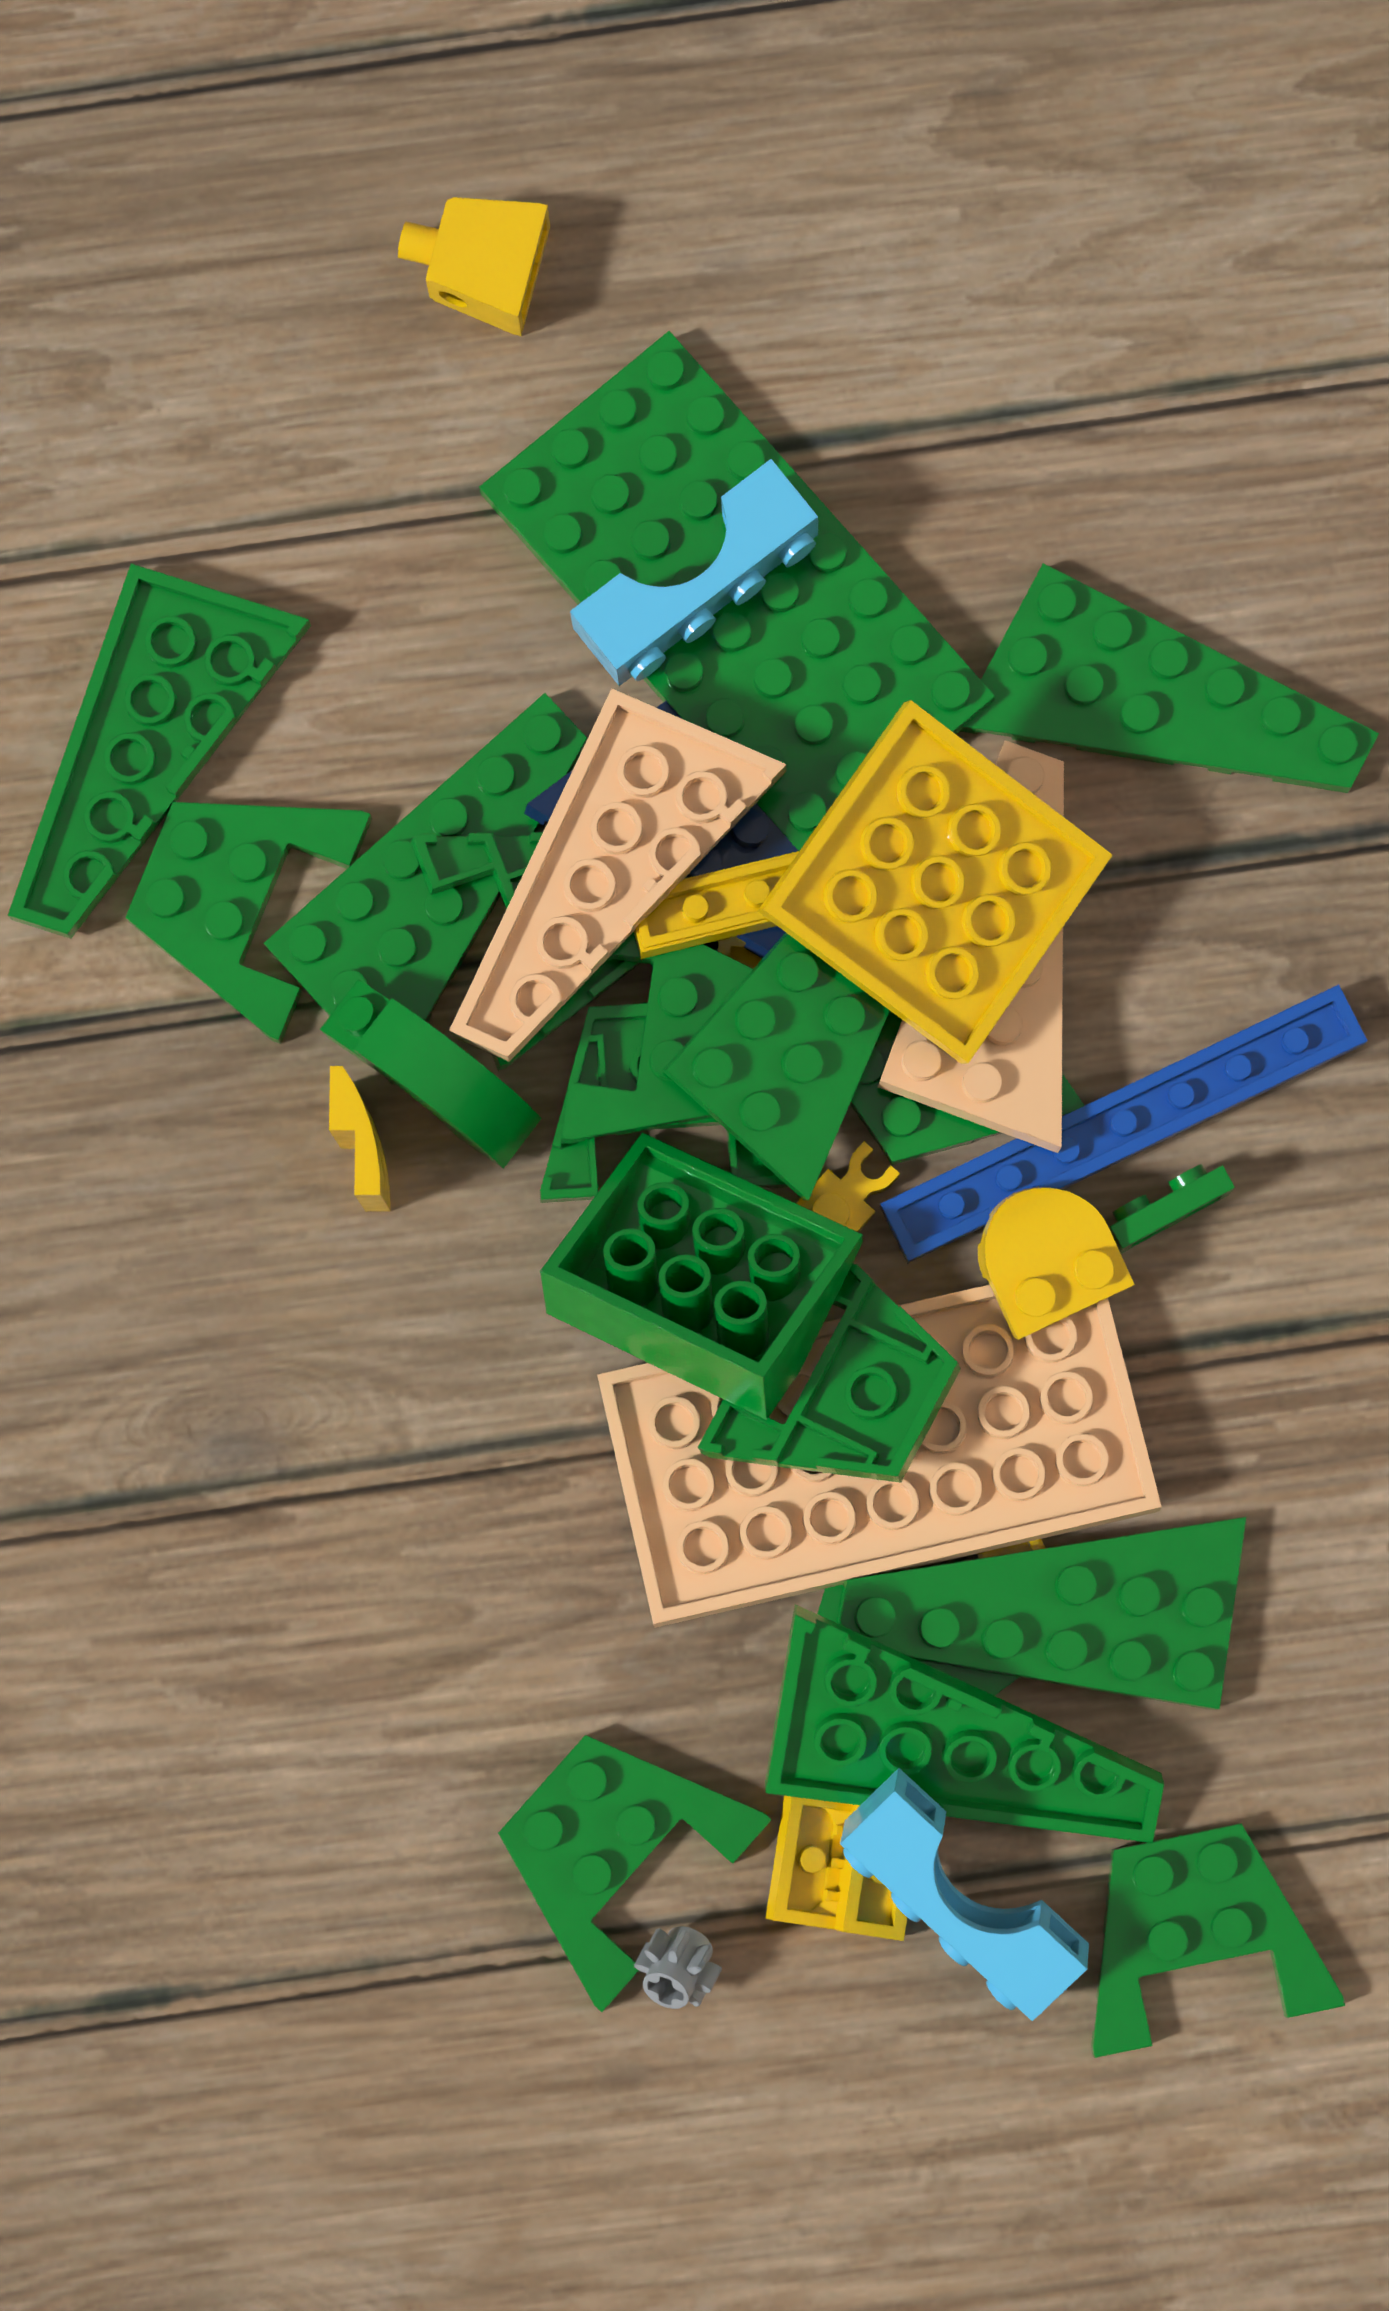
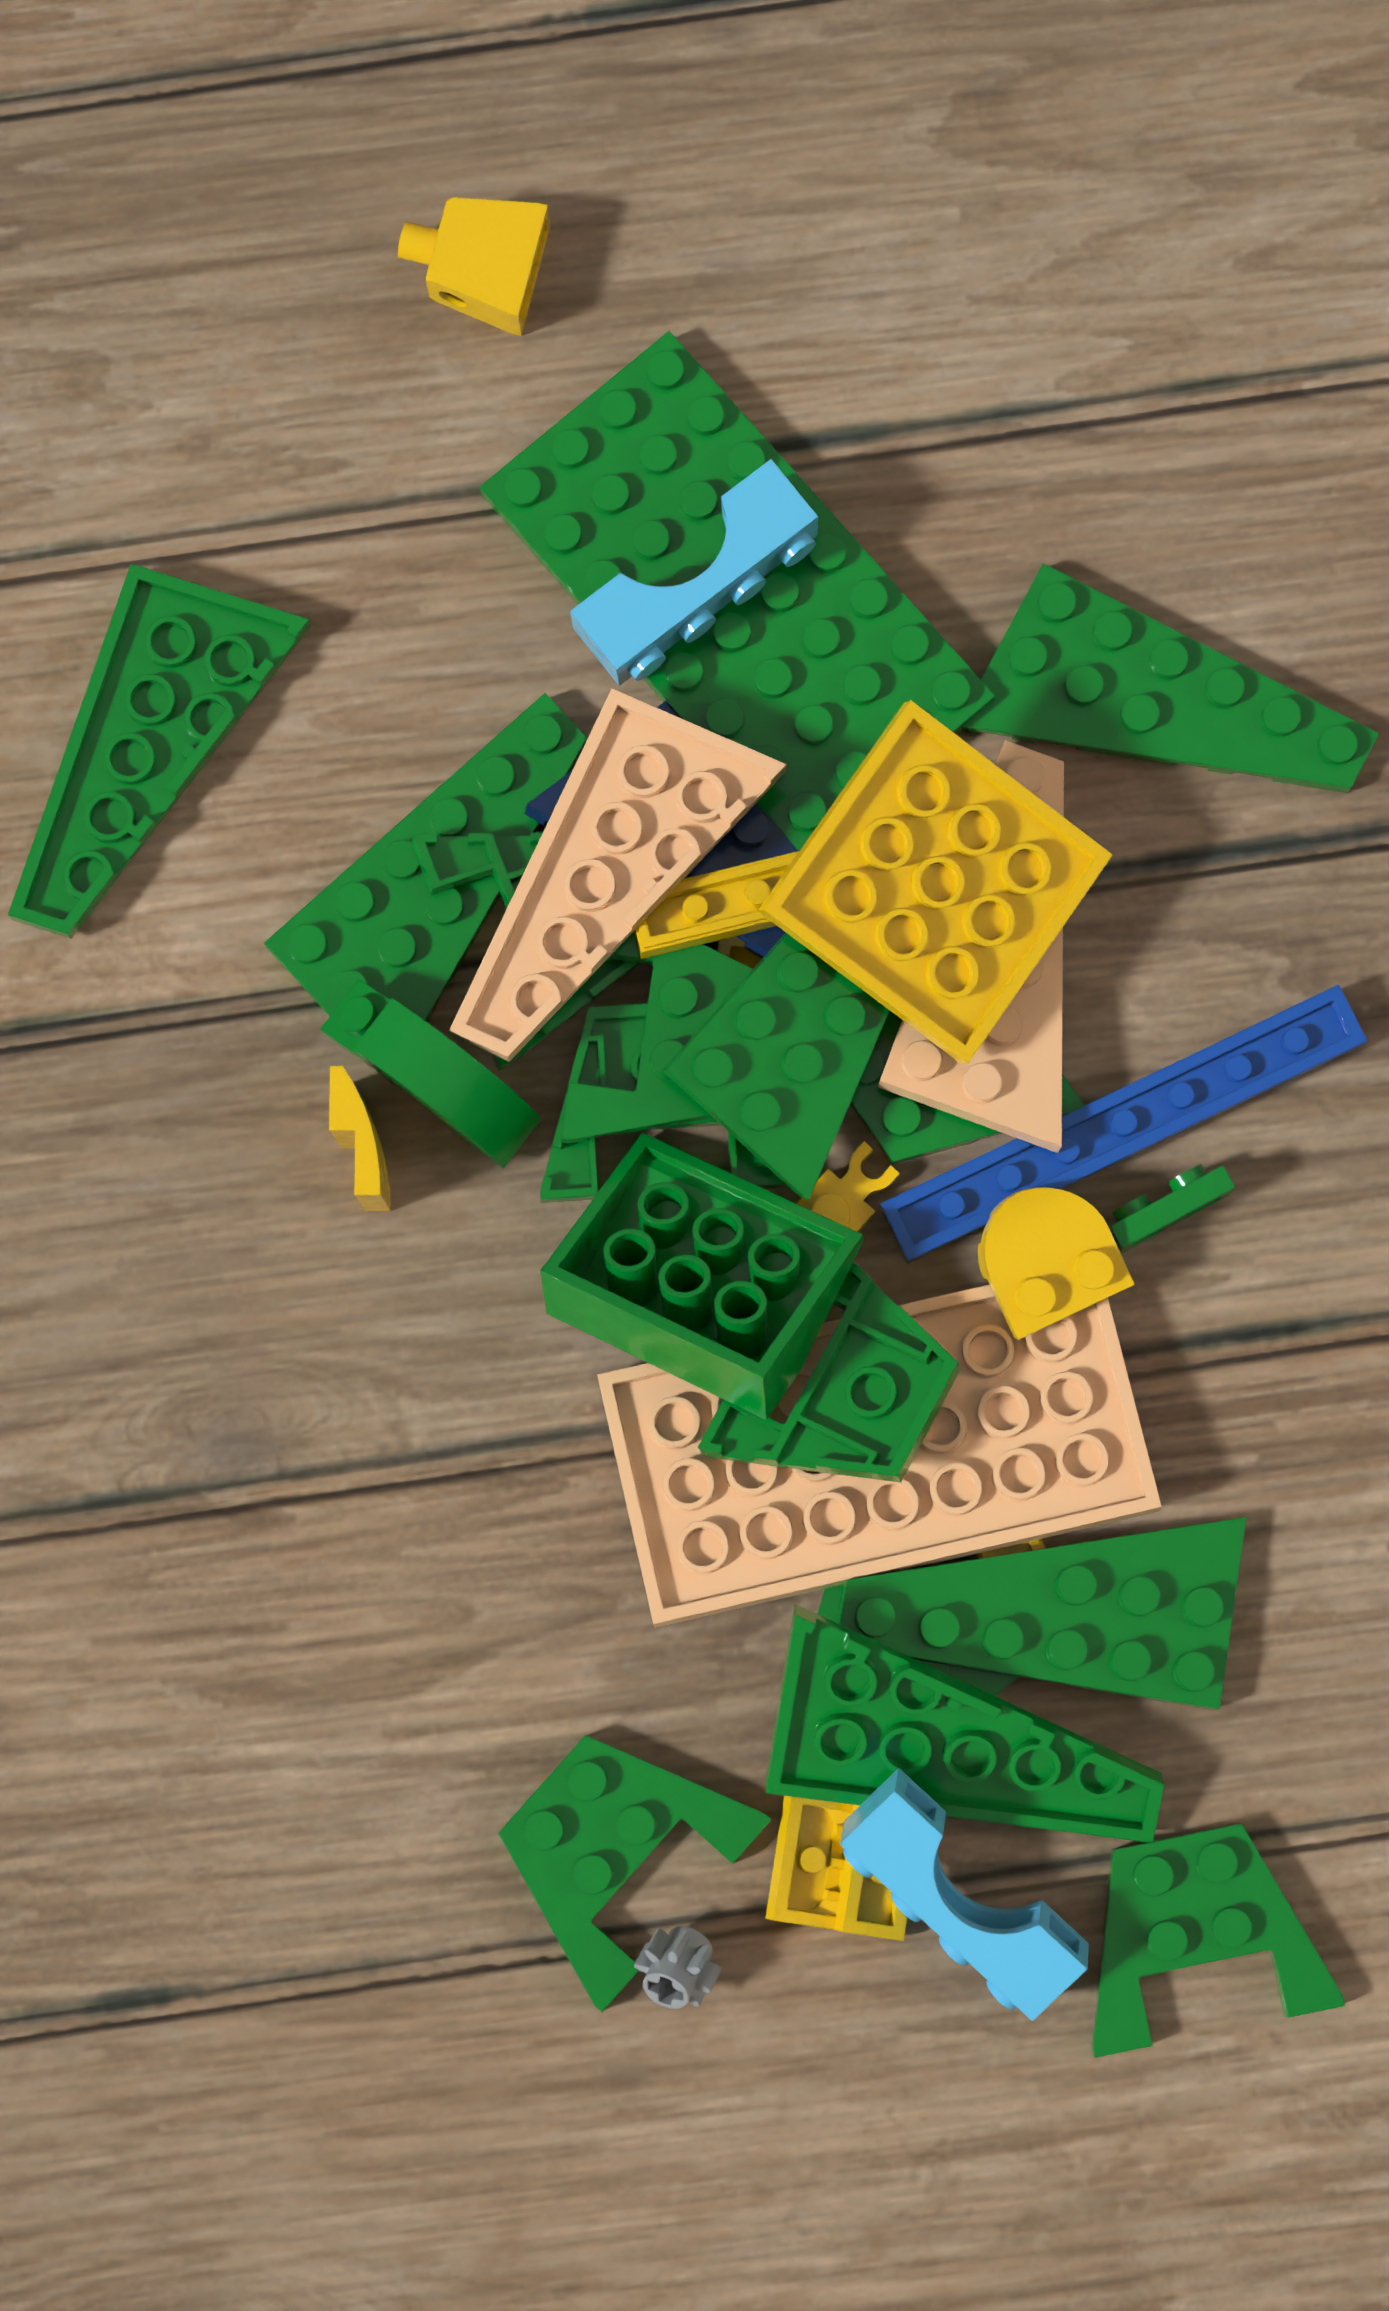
green wing [125,802,372,1044] -> none

